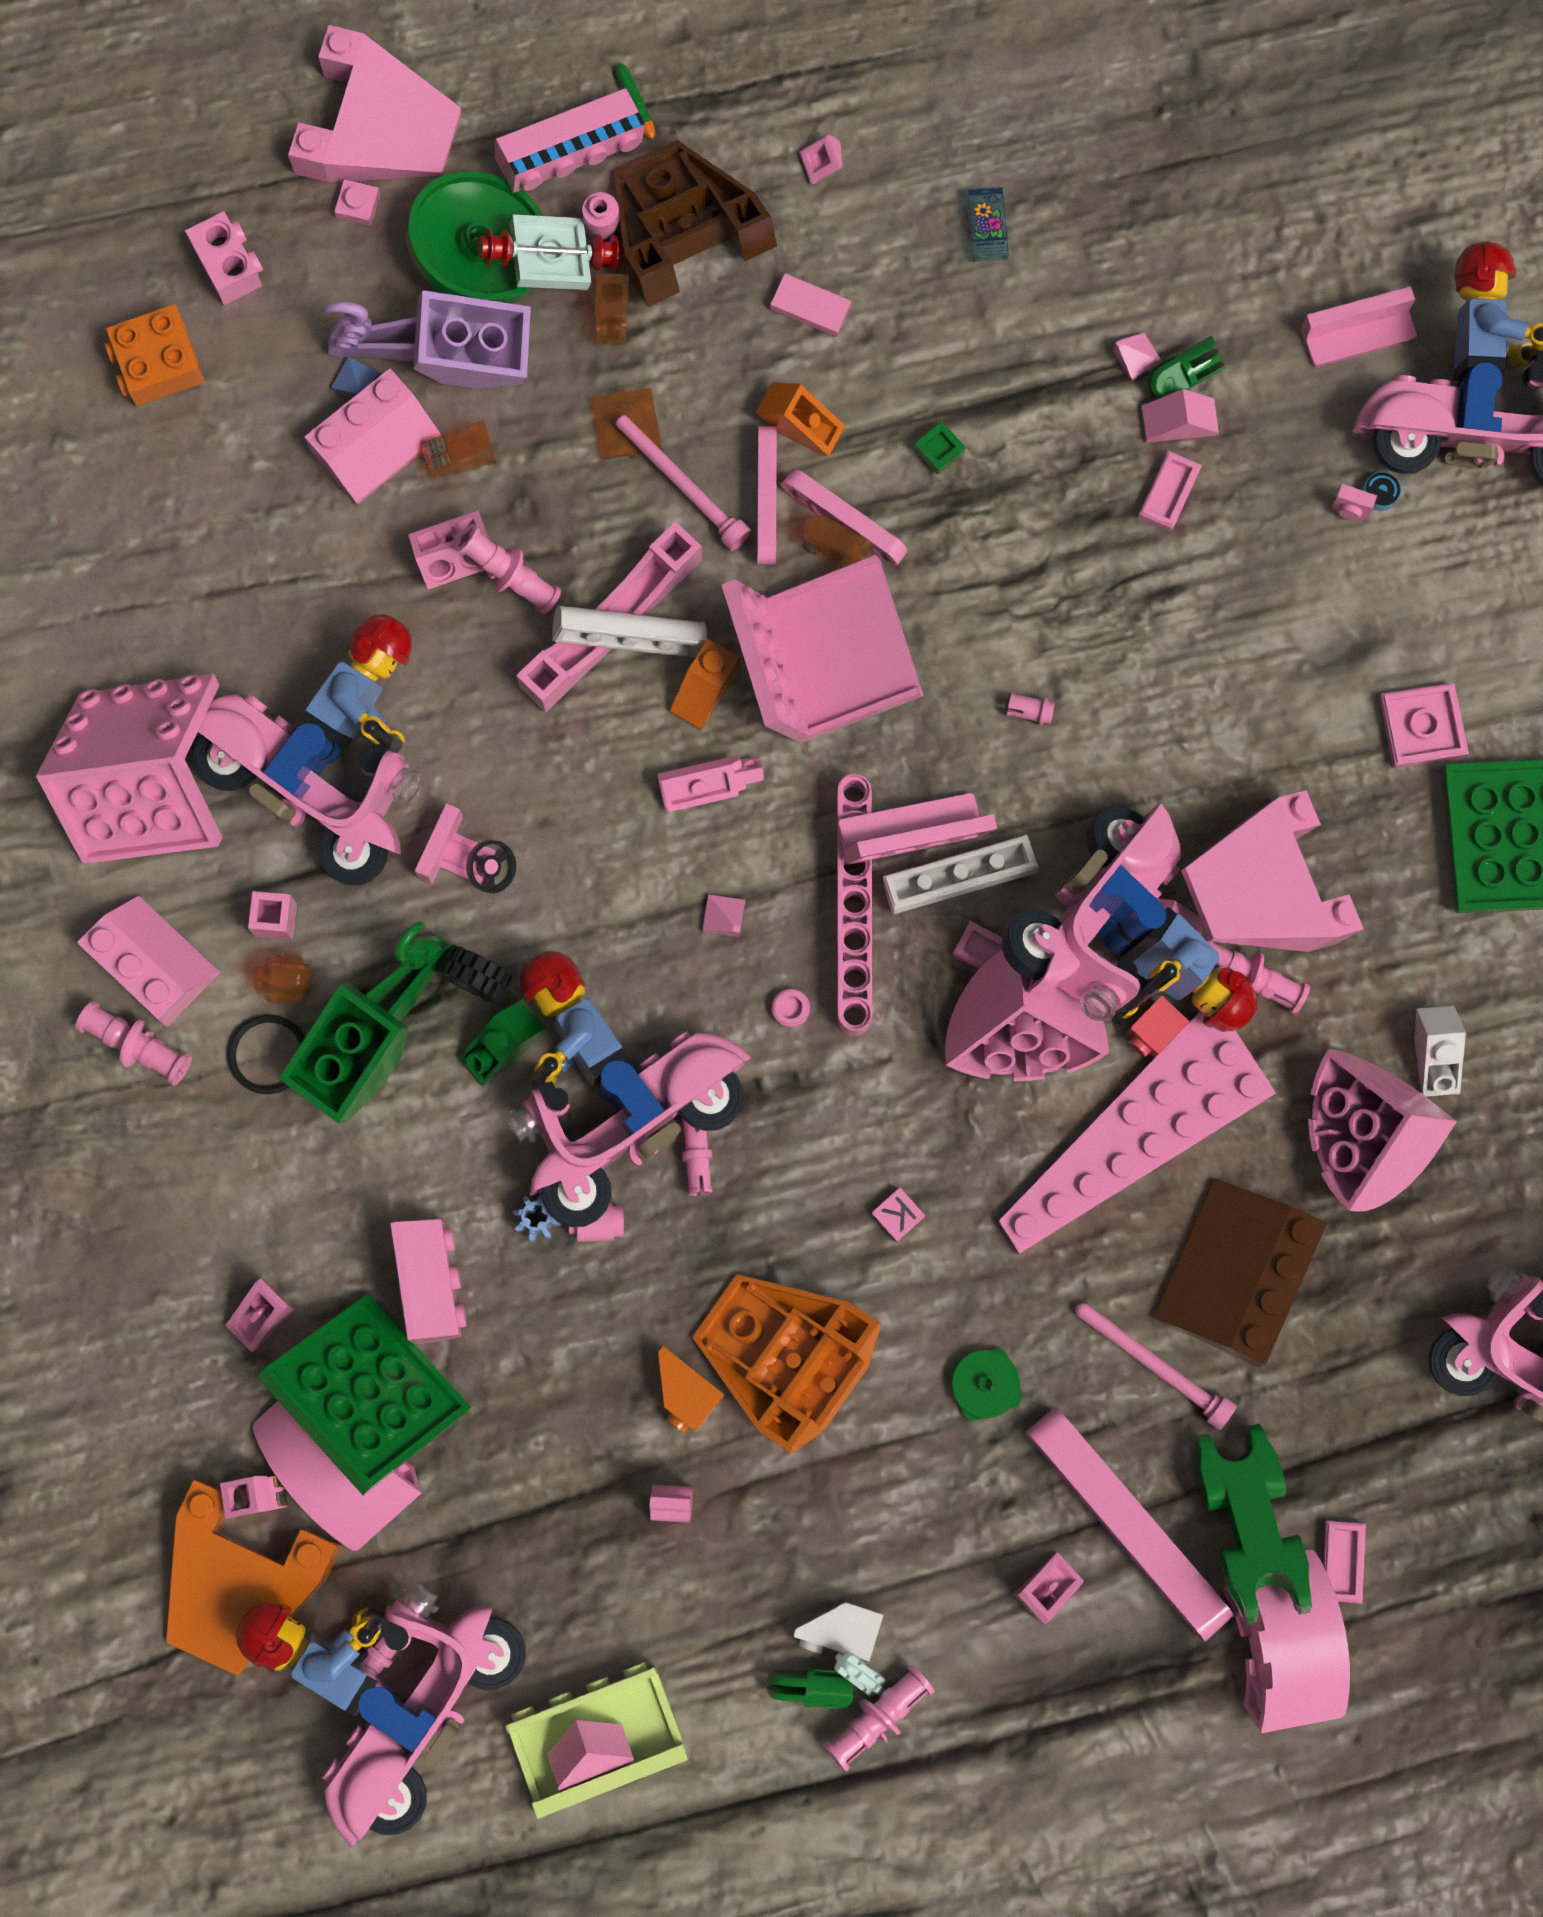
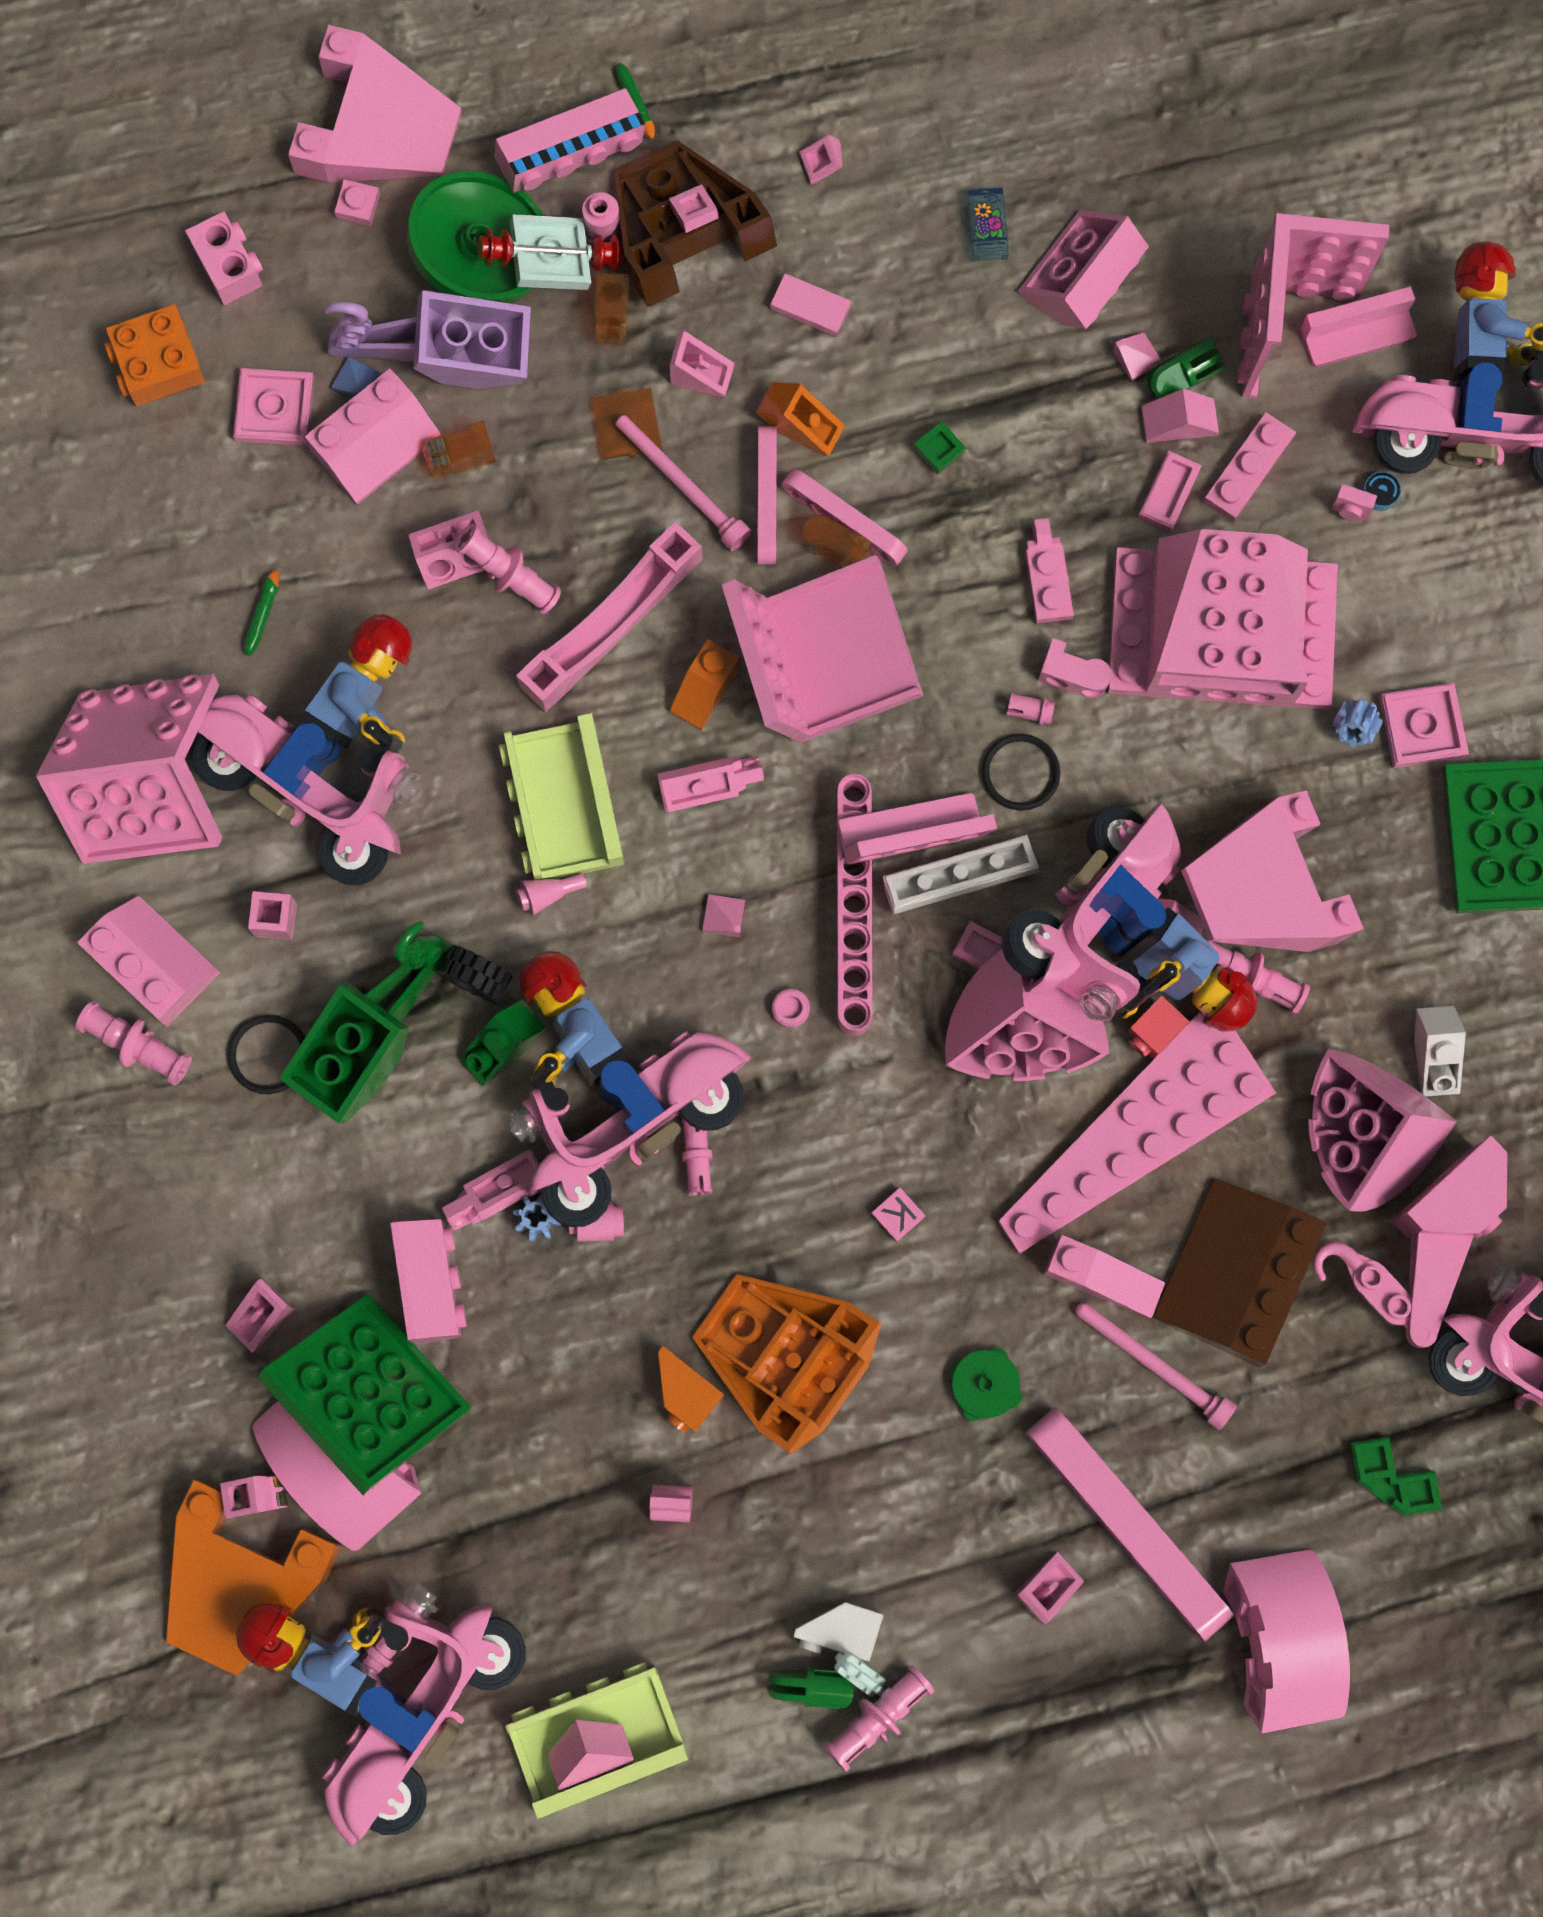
clear orange head [255,954,311,1003] -> none
bright pink piece [415,803,516,893] -> none
white brick [552,606,707,658] -> none
green piece [1196,1423,1312,1625] -> none
bright pink tile [1322,1521,1366,1604] -> none
none -> bright pink tile [233,368,315,446]
none -> green piece [244,570,279,656]
none -> bright pink hinge [442,1150,539,1230]
none -> yellowish green panel [499,713,624,880]
none -> bright pink cone [515,873,587,916]
none -> bright pink plate [669,184,719,233]
none -> bright pink slope [670,331,735,397]
none -> black tyre [982,734,1061,811]
none -> bright pink slope [1018,210,1149,329]
none -> bright pink hinge [1025,518,1074,624]
none -> bright pink leg [1038,638,1112,698]
none -> bright pink slope [1043,1235,1165,1319]
none -> bright pink wedge [1107,529,1338,710]
none -> bright pink plate [1203,412,1296,522]
none -> bright pink bracket [1237,213,1389,398]
none -> bright pink slope [1313,1136,1508,1348]
none -> light blue gear [1332,698,1383,747]
none -> green tile [1349,1437,1442,1515]

